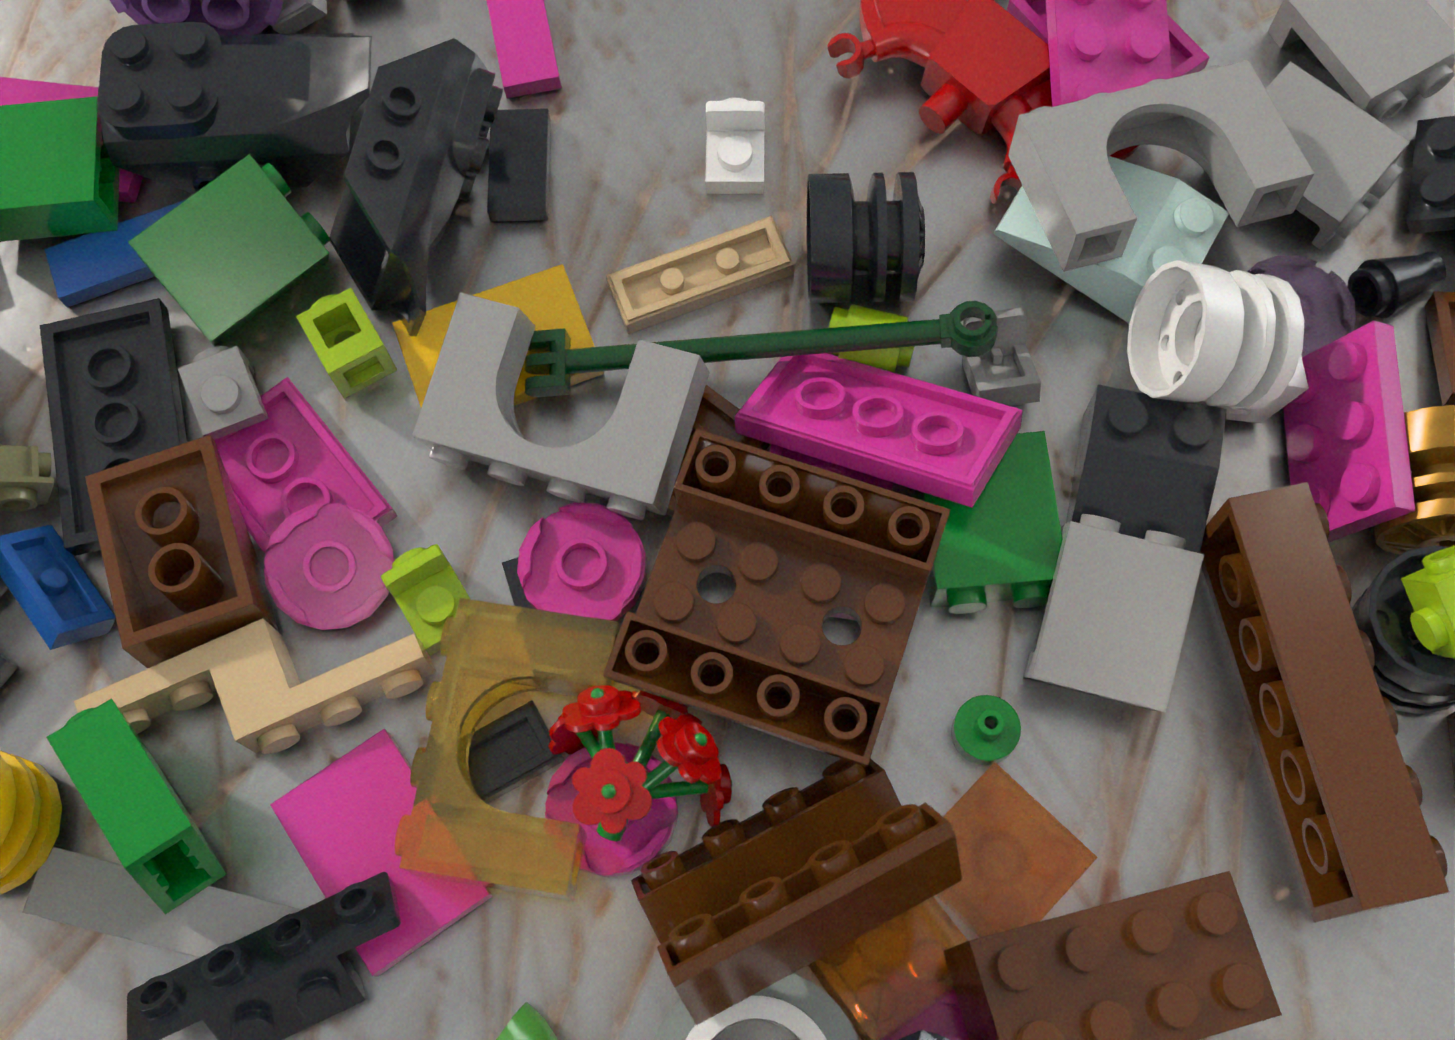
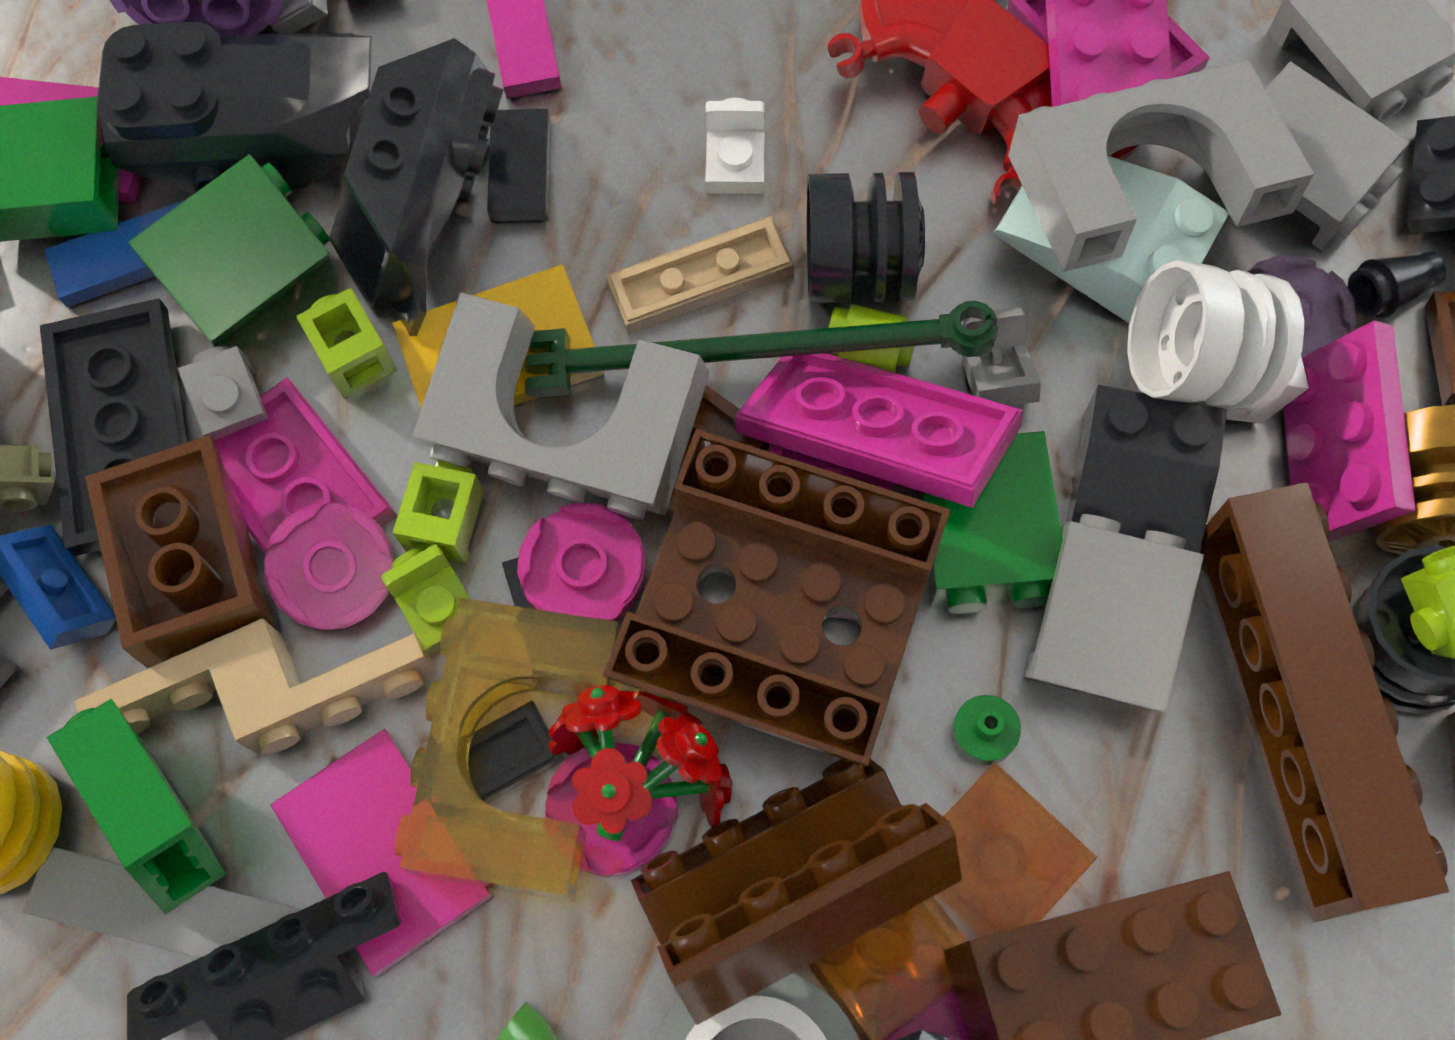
none -> lime brick [392,461,484,565]

